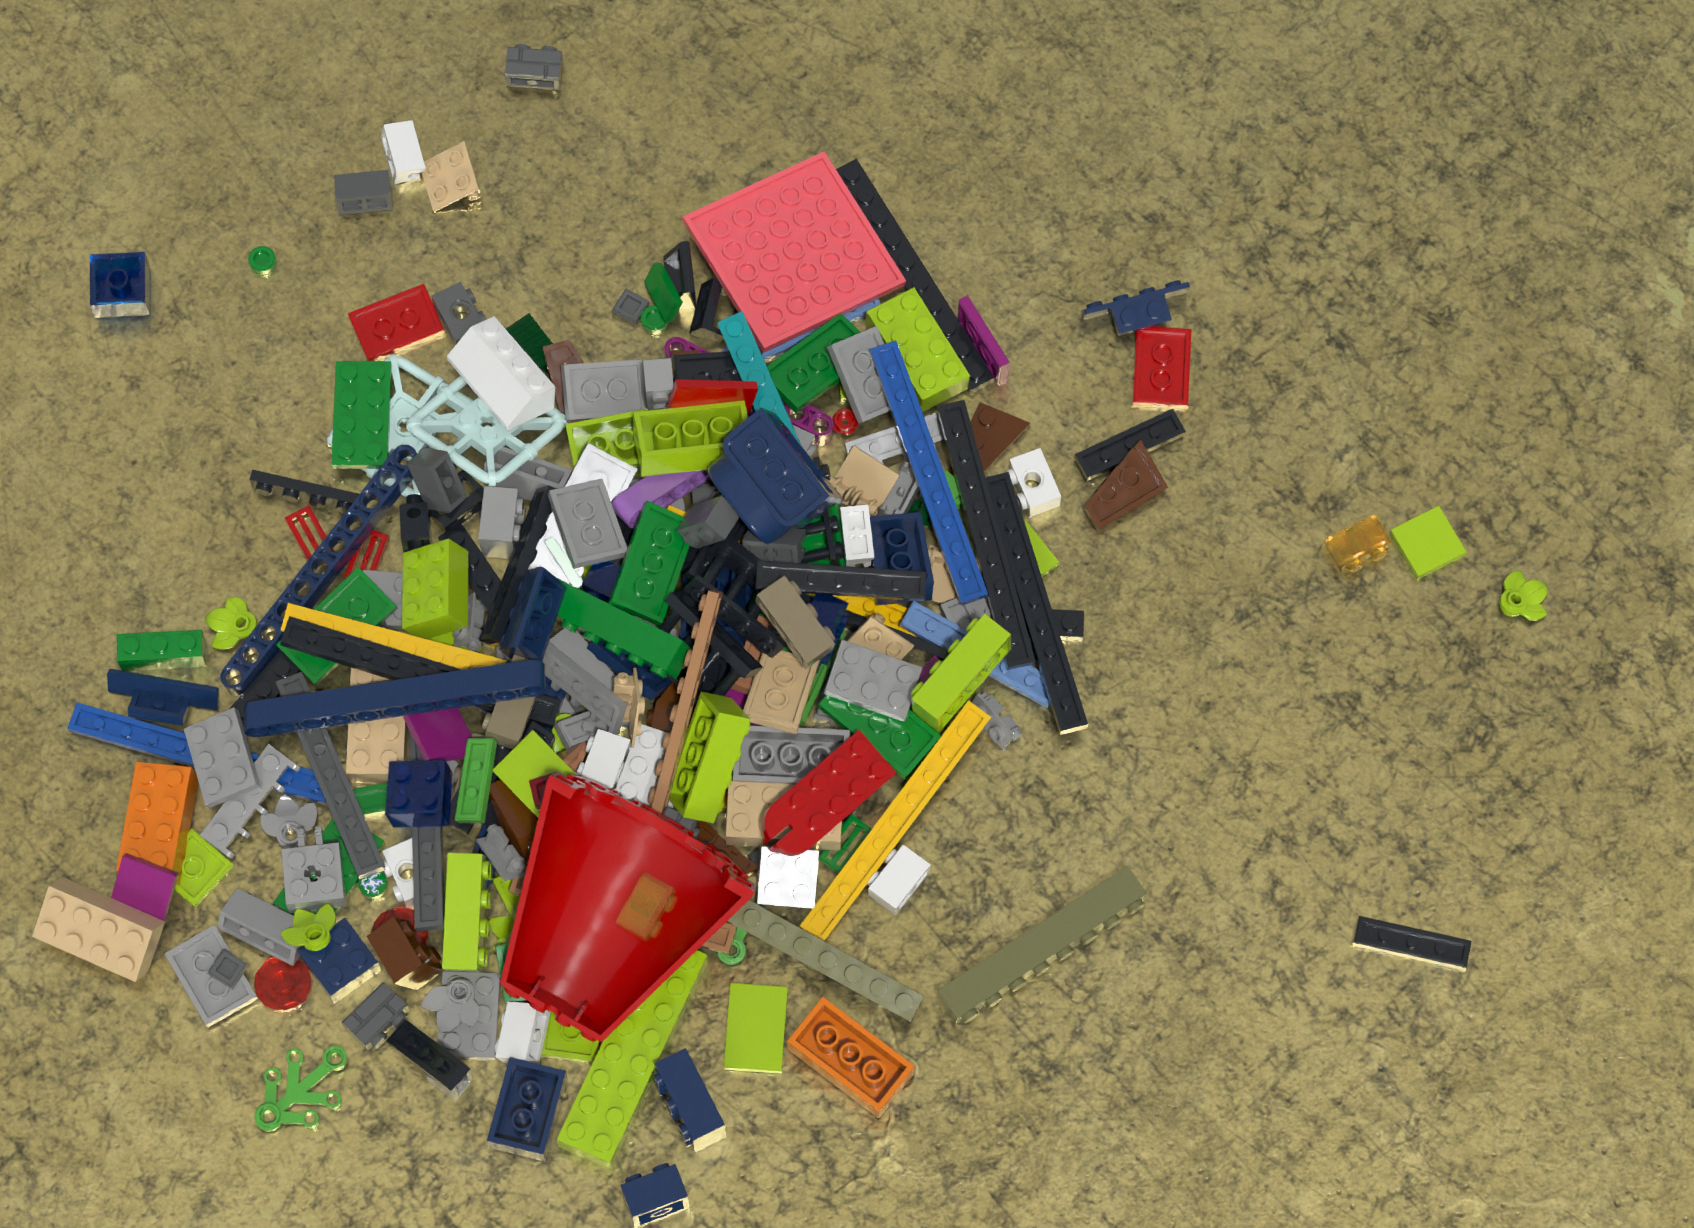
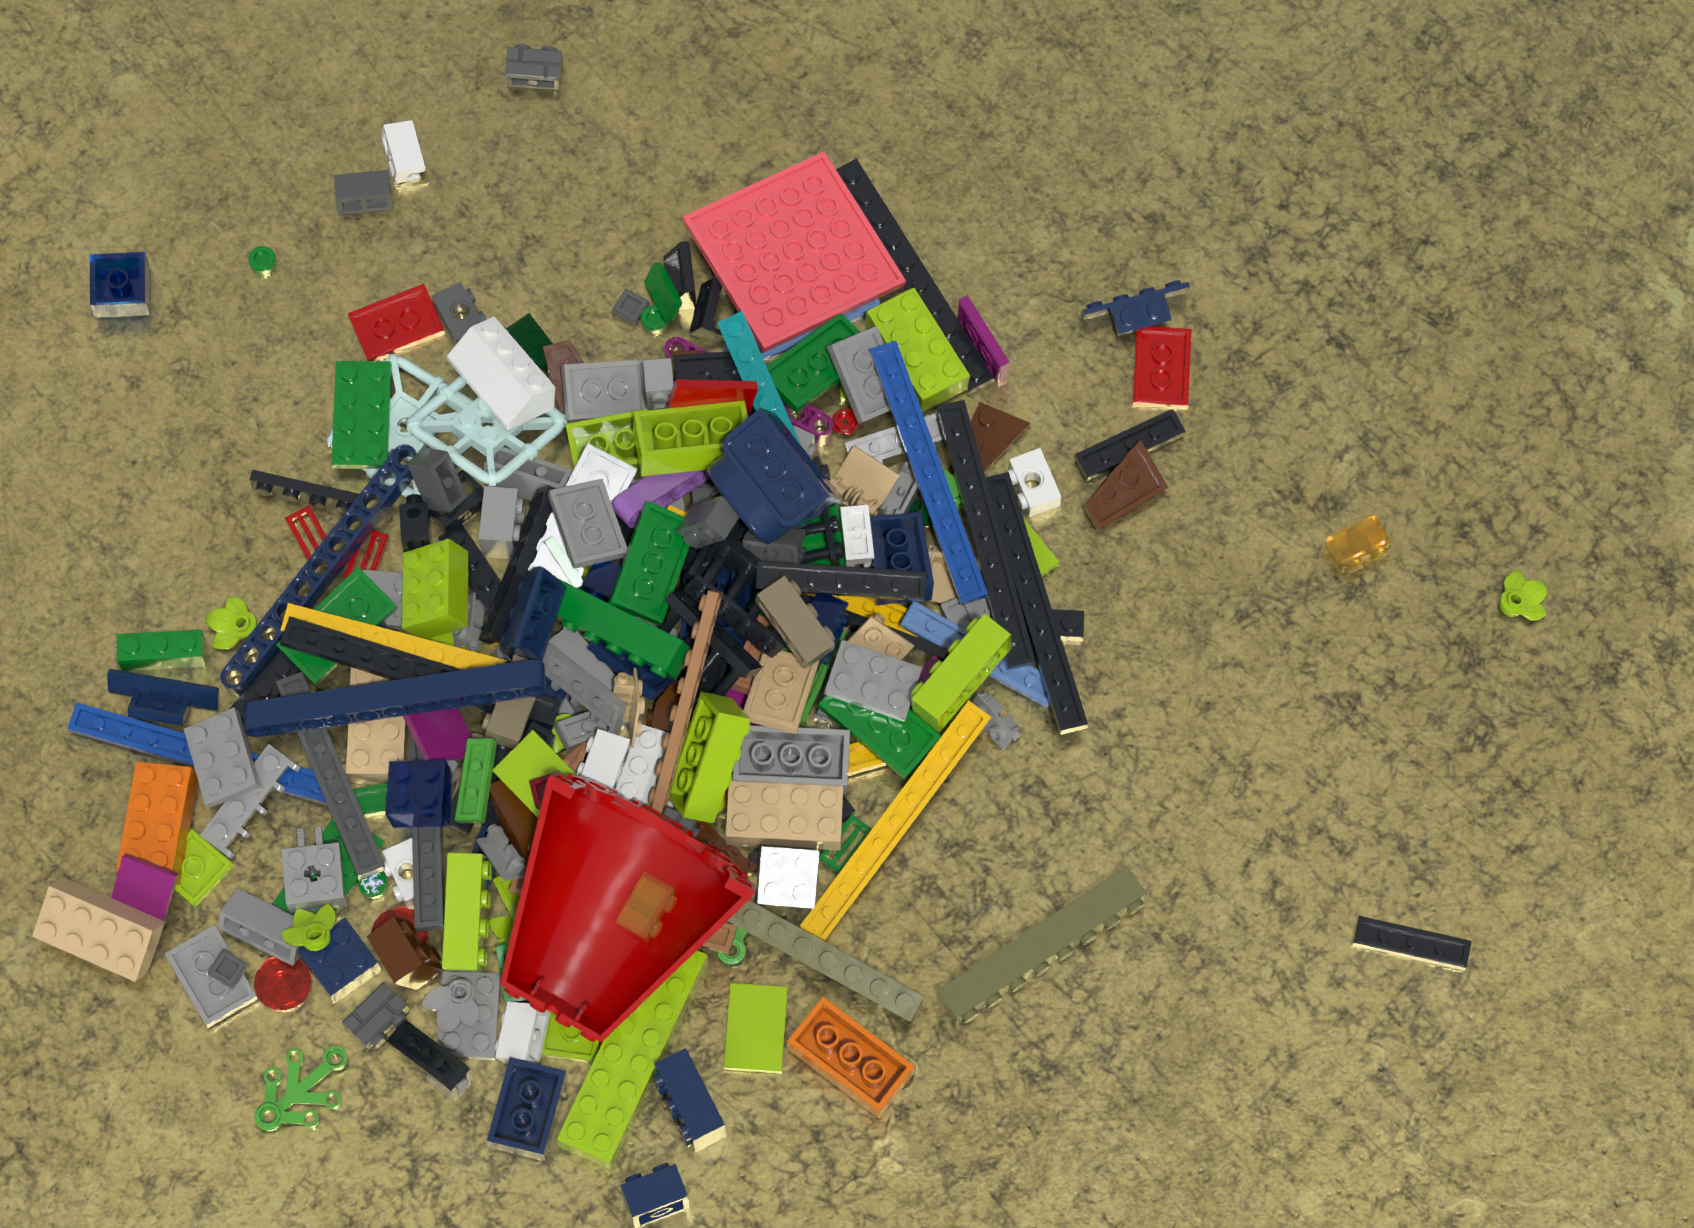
light grey plate [260,794,317,849] -> none
tan hinge [422,141,480,212] -> none
red plate [762,729,896,856] -> none
white brick [867,845,930,916] -> none
lime tile [1389,506,1467,580] -> none

